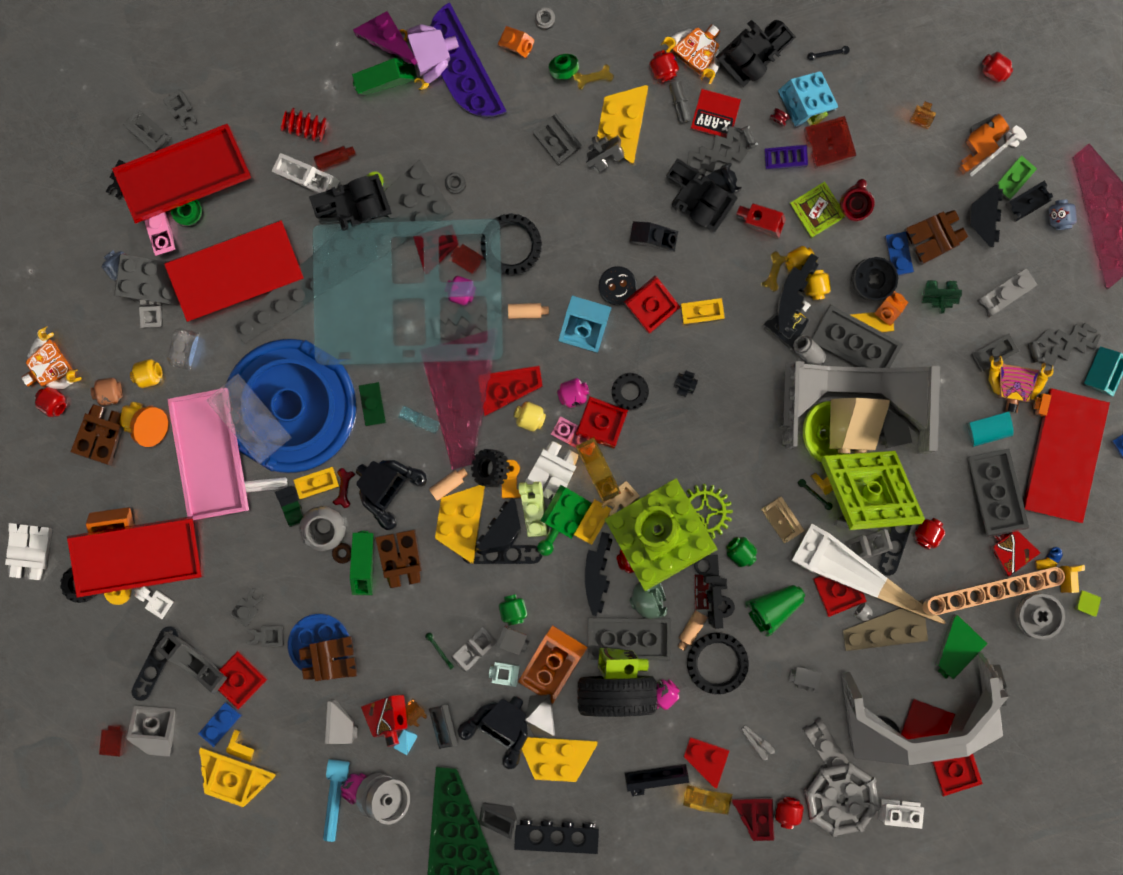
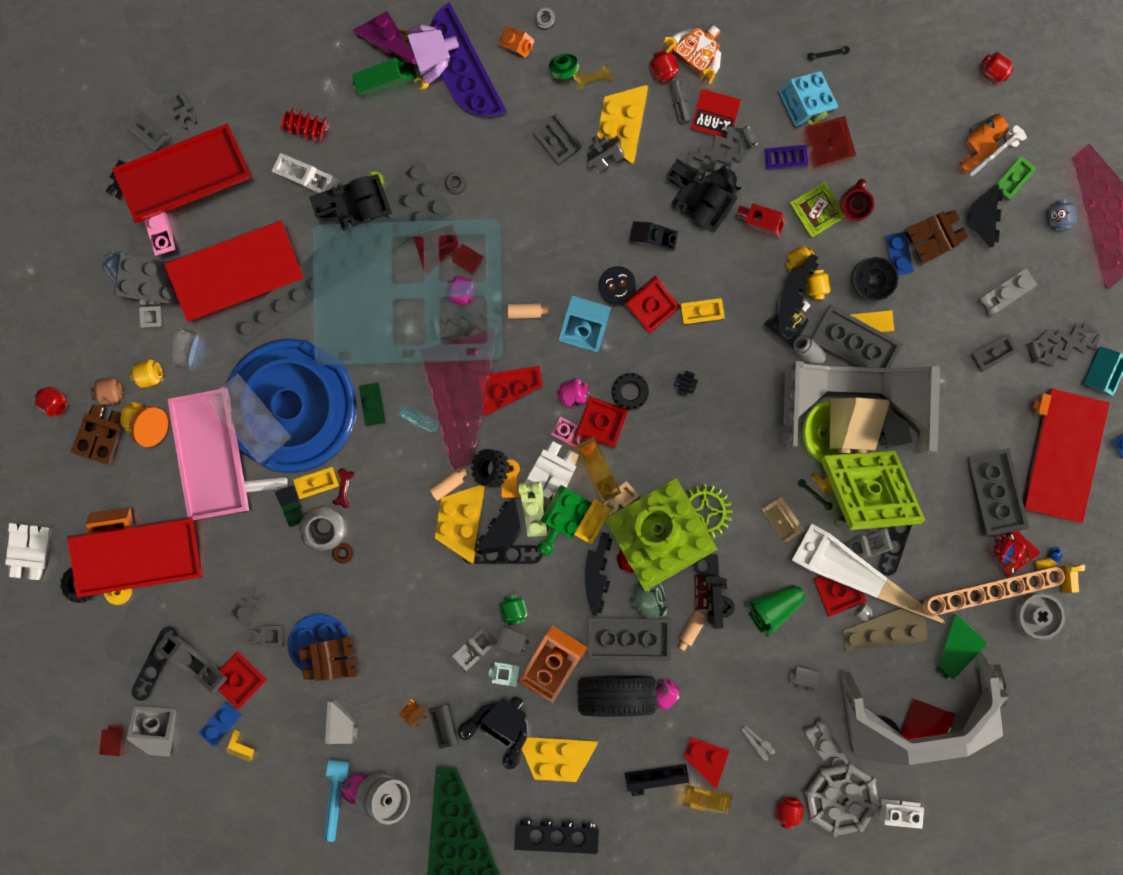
torso [21,326,82,389] -> none
white plate [134,587,174,619] -> none
green plate [171,200,202,226] -> none
yellow wing [199,747,276,807] -> none
clear red cylinder [313,146,356,170] -> none
green slope [350,531,374,595] -> none
black torso [356,460,427,530] -> none
red torso [361,695,408,747] -> none
reddish brown hips [375,529,422,588] -> none
medium azure slope [393,729,417,755] -> none
dark green hinge [425,633,454,670] -> none
dark grey slope [479,804,517,839] -> none
black tyre [481,213,542,276] -> none
light yellow head [513,401,546,432] -> none
slope [525,694,555,737] -> none
lime torso [598,648,649,679] -> none
black tyre [687,633,749,694] -> none
black plate [716,20,796,87] -> none
green head [726,537,757,567] -> none
dark red wing [732,798,775,841] -> none
clear yellow piece [762,251,788,292] -> none
dark red bush [770,108,790,127] -> none
orange bracket [875,291,909,326] -> none
clear orange tile [909,101,936,129] -> none
red head [914,518,946,550] -> none
clear green hips [922,280,962,314] -> none
red tile [932,754,983,797] -> none
teal brick [966,412,1014,447] -> none
torso [988,356,1054,413] -> none
black hinge [1005,180,1053,222] -> none
lime slope [1074,590,1101,617] -> none
none -> red head [995,537,1028,568]

